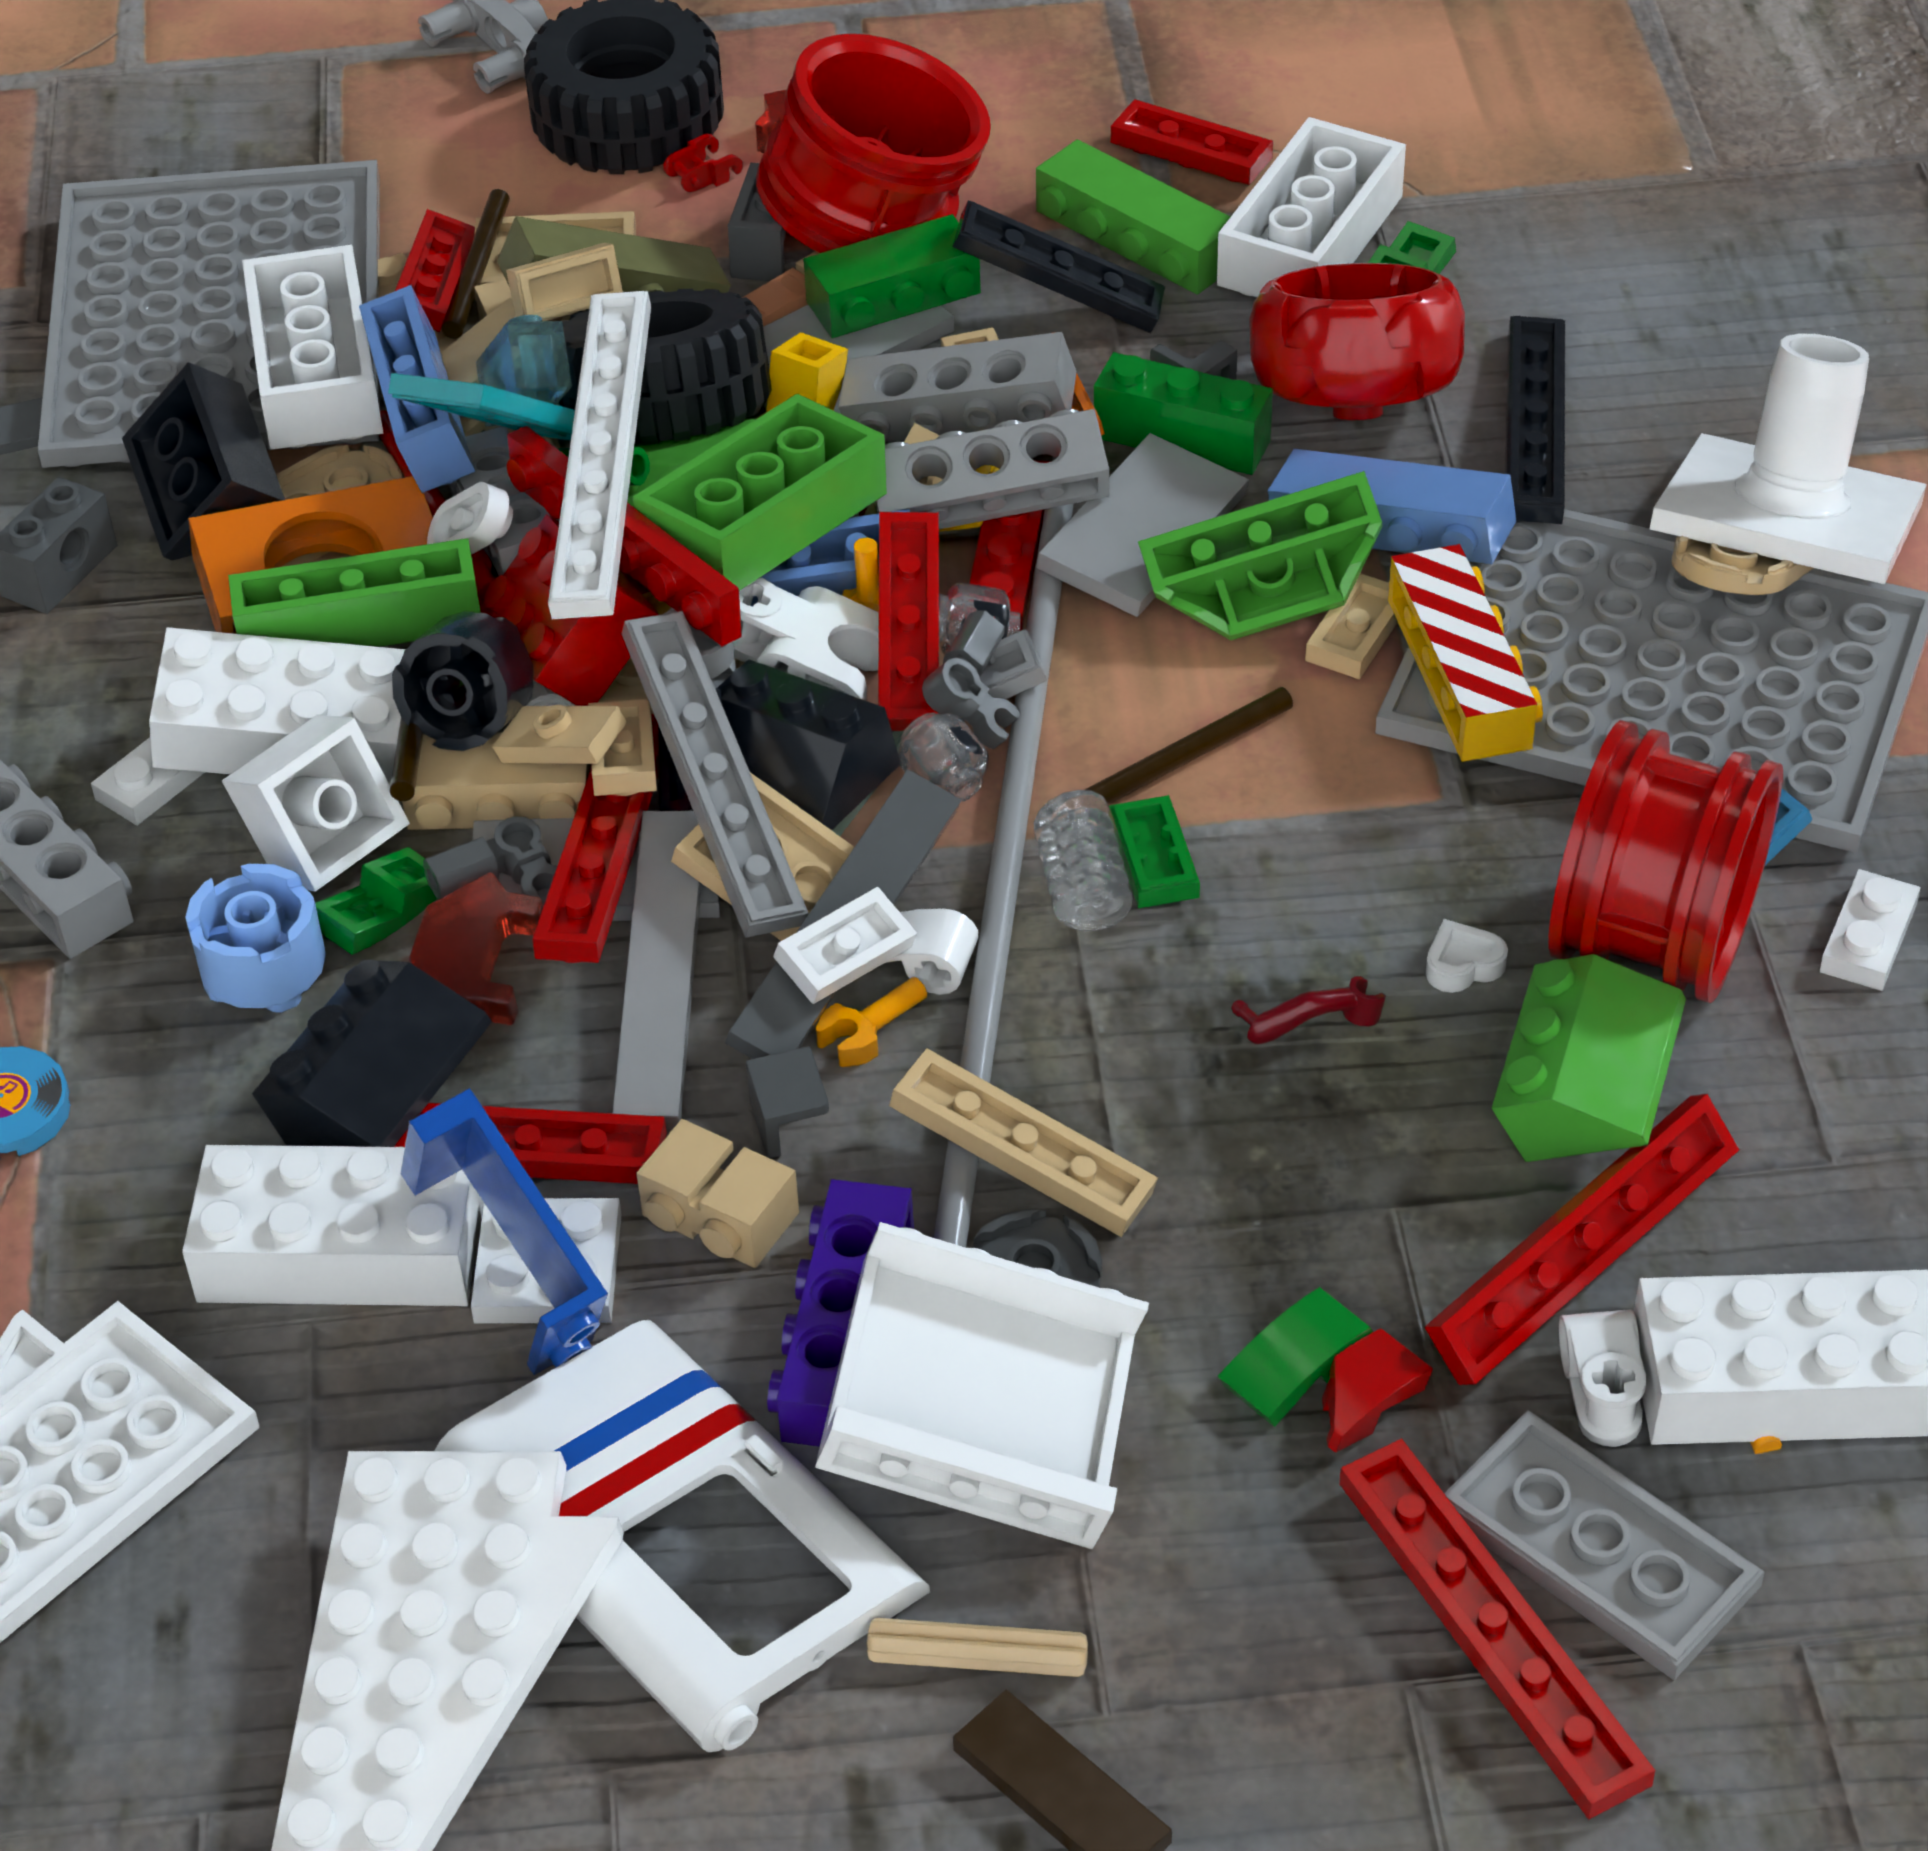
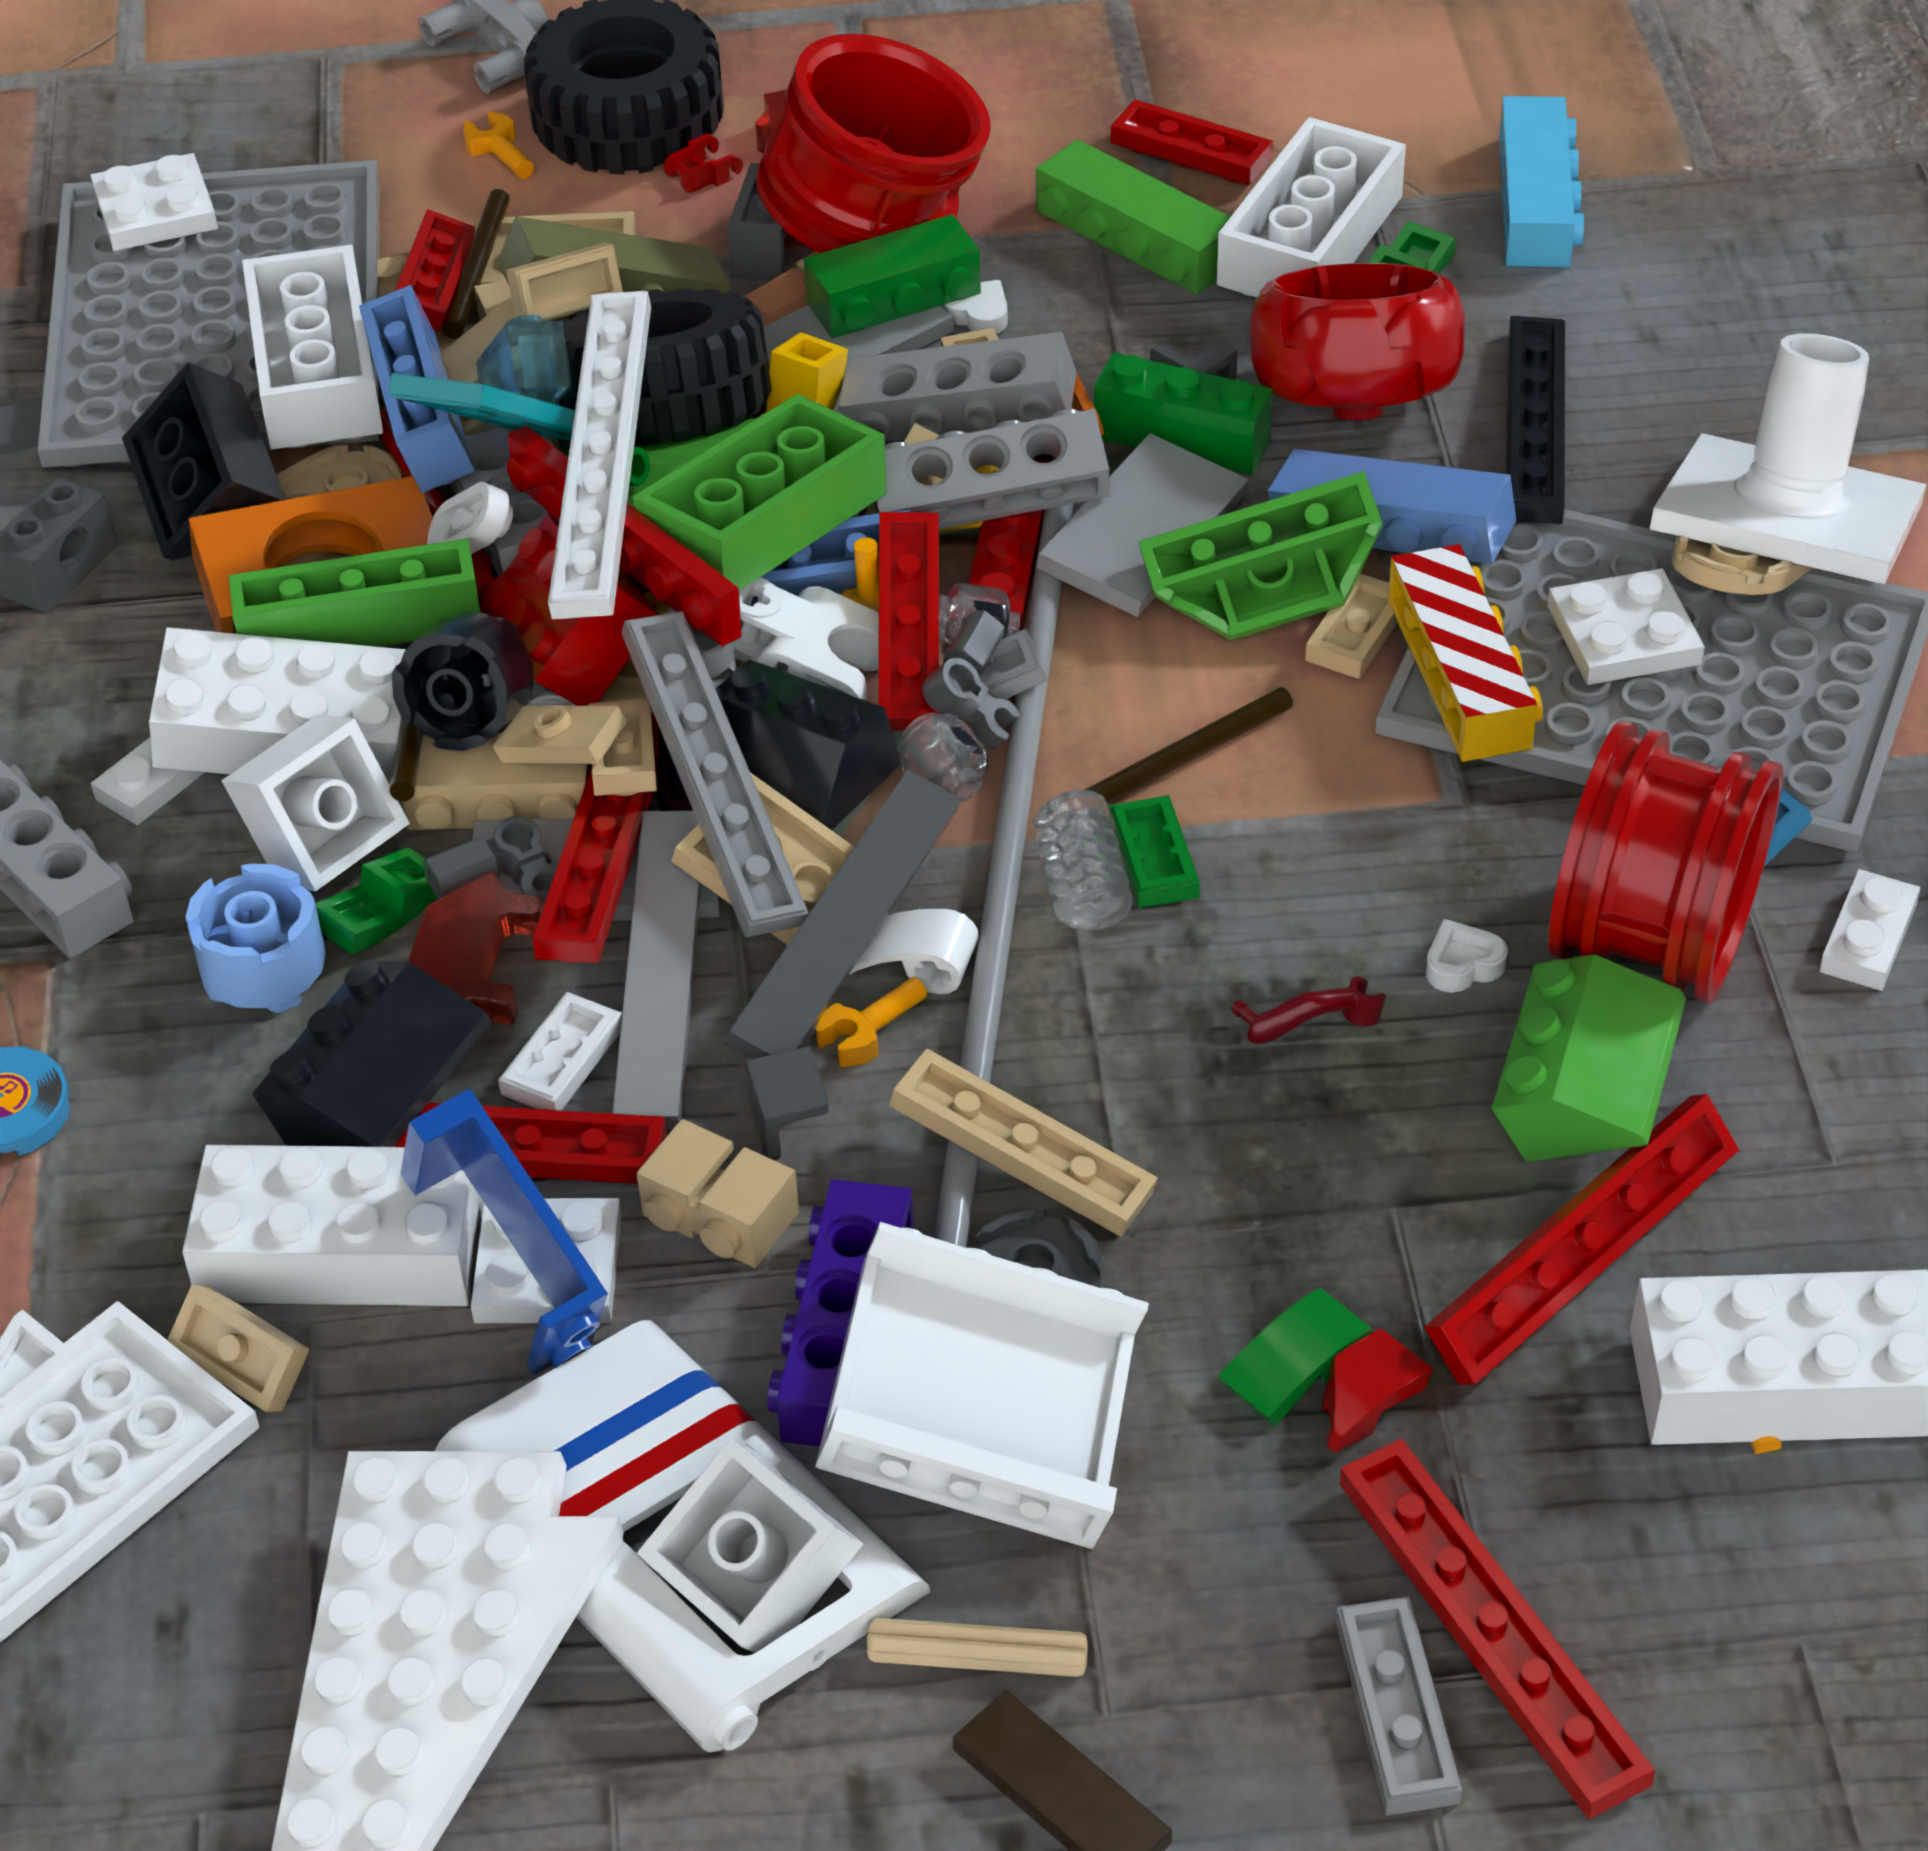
white plate [773,887,918,1004] -> none
black tile [952,200,1165,333] -> none
light grey tile [1444,1410,1765,1680] -> none
white piece [1559,1309,1646,1447] -> none
none -> white plate [90,153,218,251]
none -> tan plate [167,1285,310,1412]
none -> light orange bar [463,111,534,179]
none -> white plate [498,992,622,1111]
none -> white brick [636,1437,863,1653]
none -> white tile [942,280,1008,334]
none -> light grey tile [1335,1596,1462,1816]
none -> medium azure brick [1499,96,1584,267]
none -> white plate [1547,568,1705,685]

